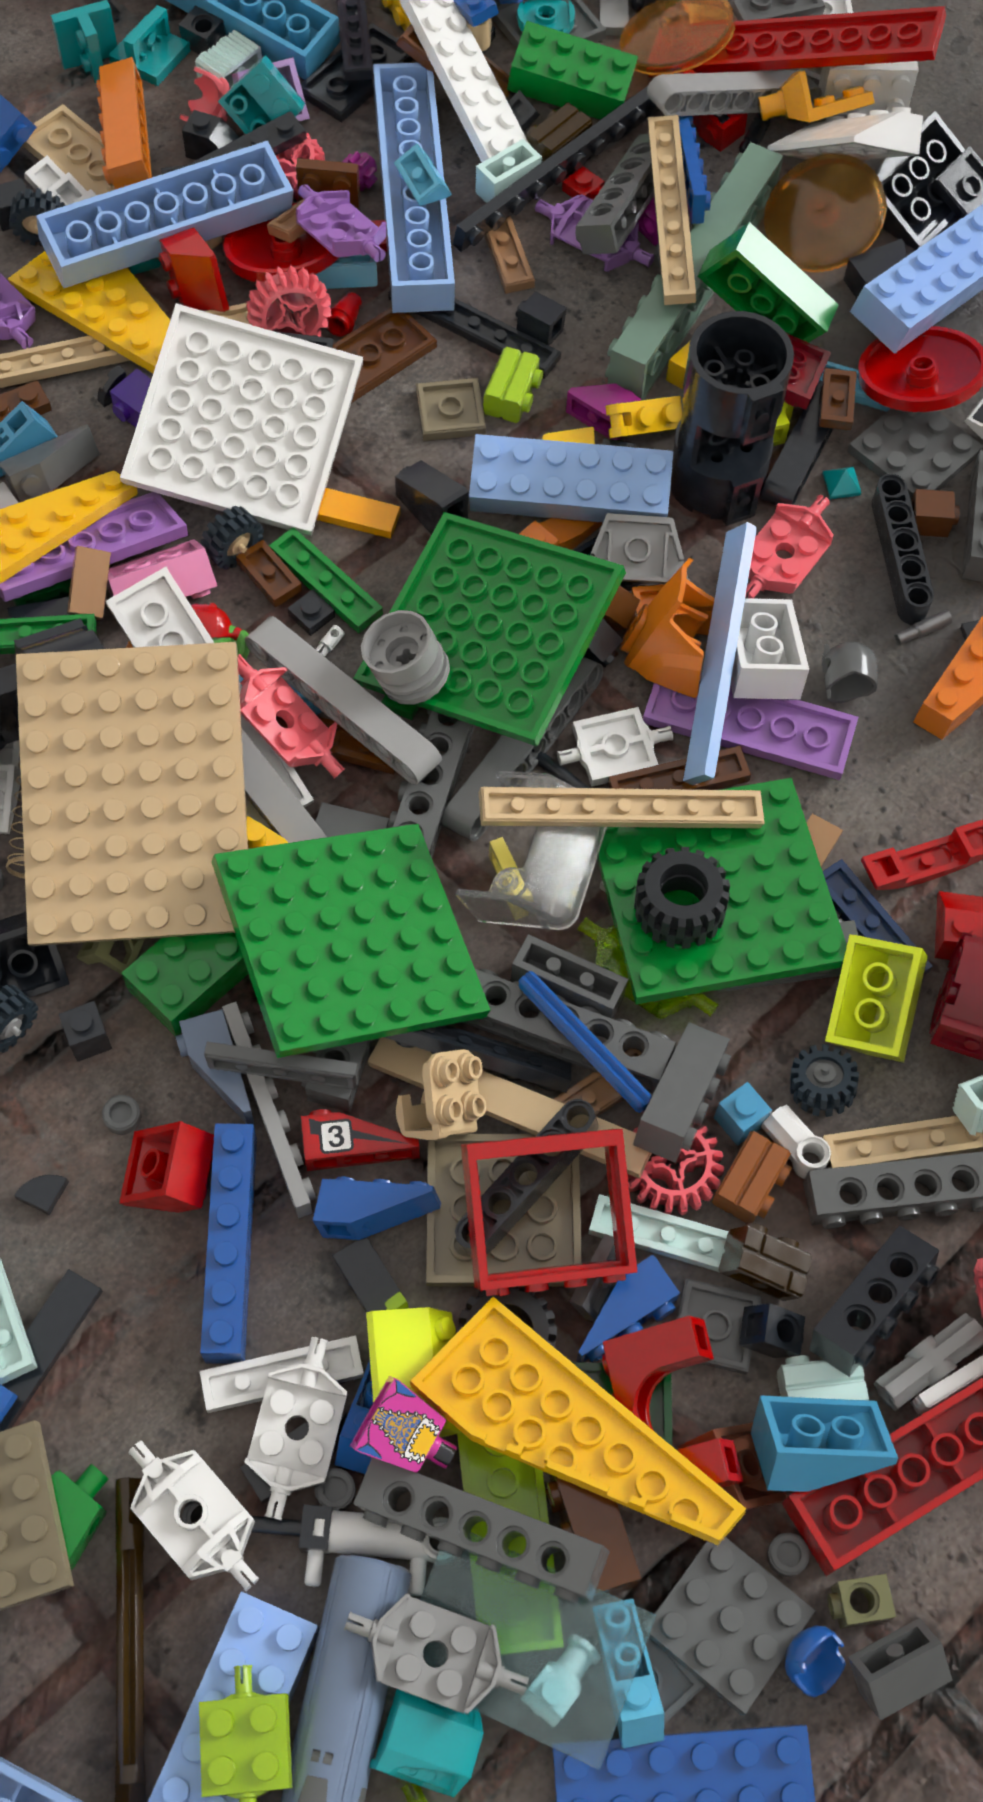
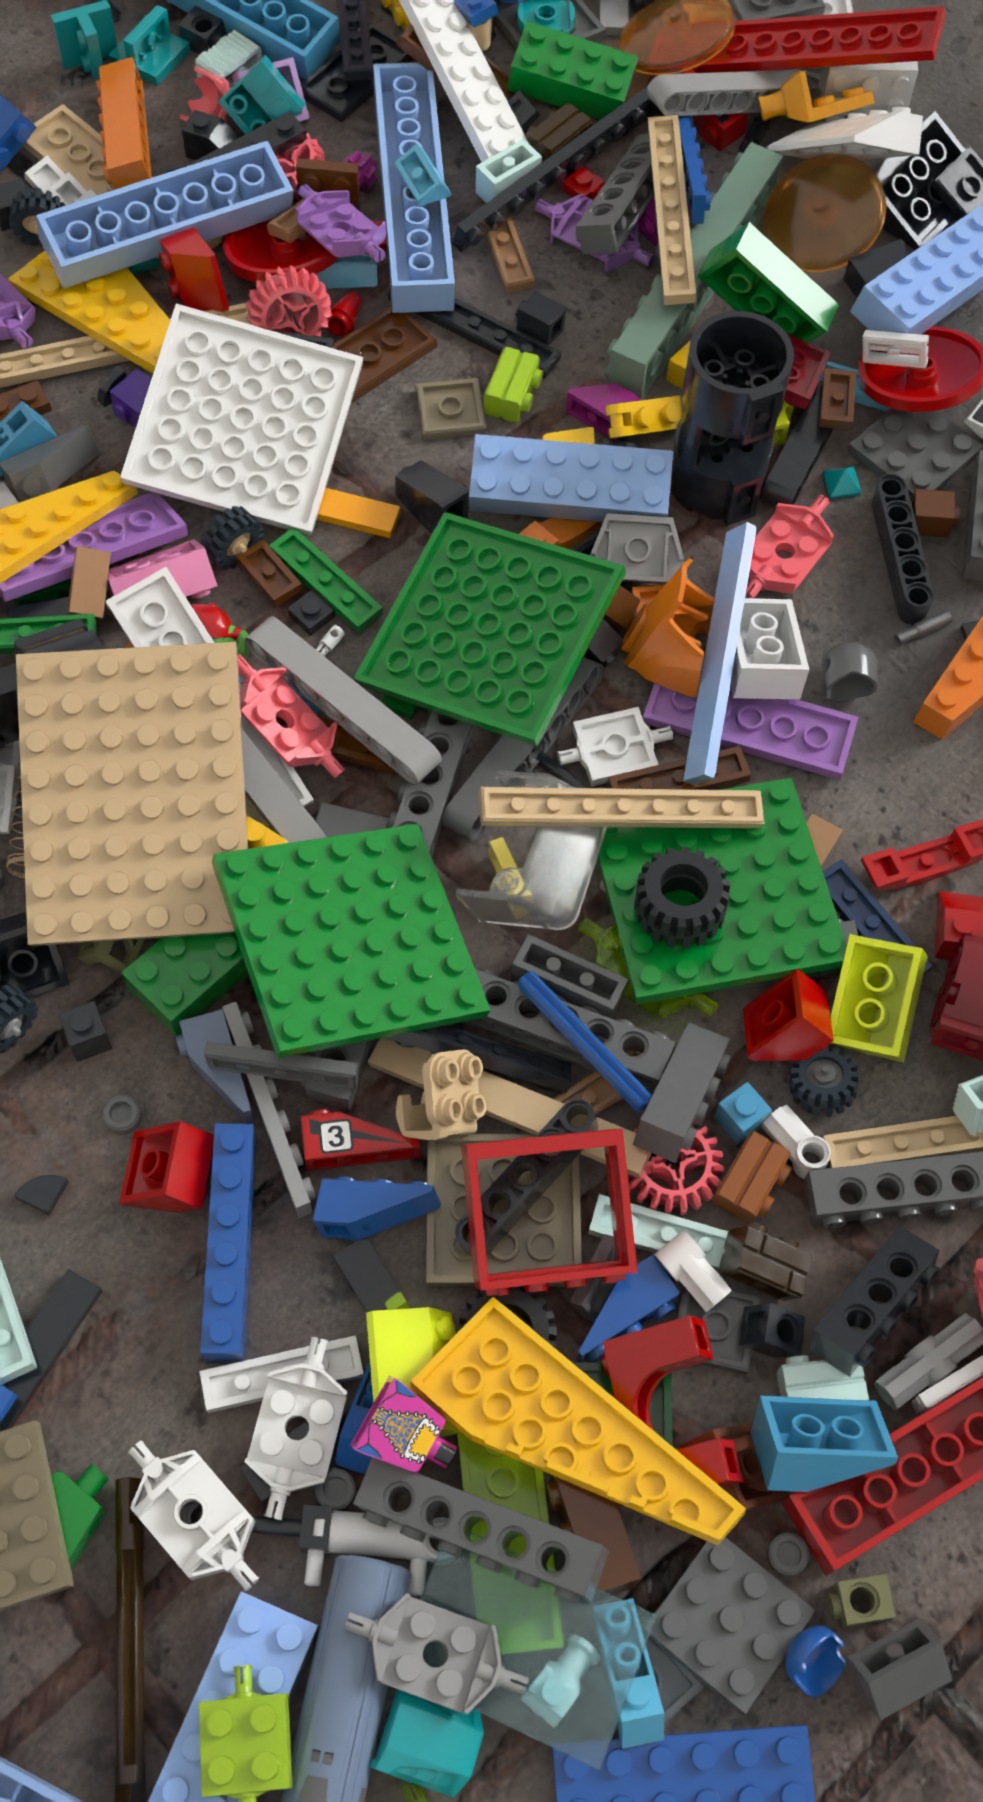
light grey wheel [361,610,450,705] -> none
none -> white piece [654,1229,732,1312]
none -> red slope [743,969,834,1061]
none -> white tile [863,330,929,369]

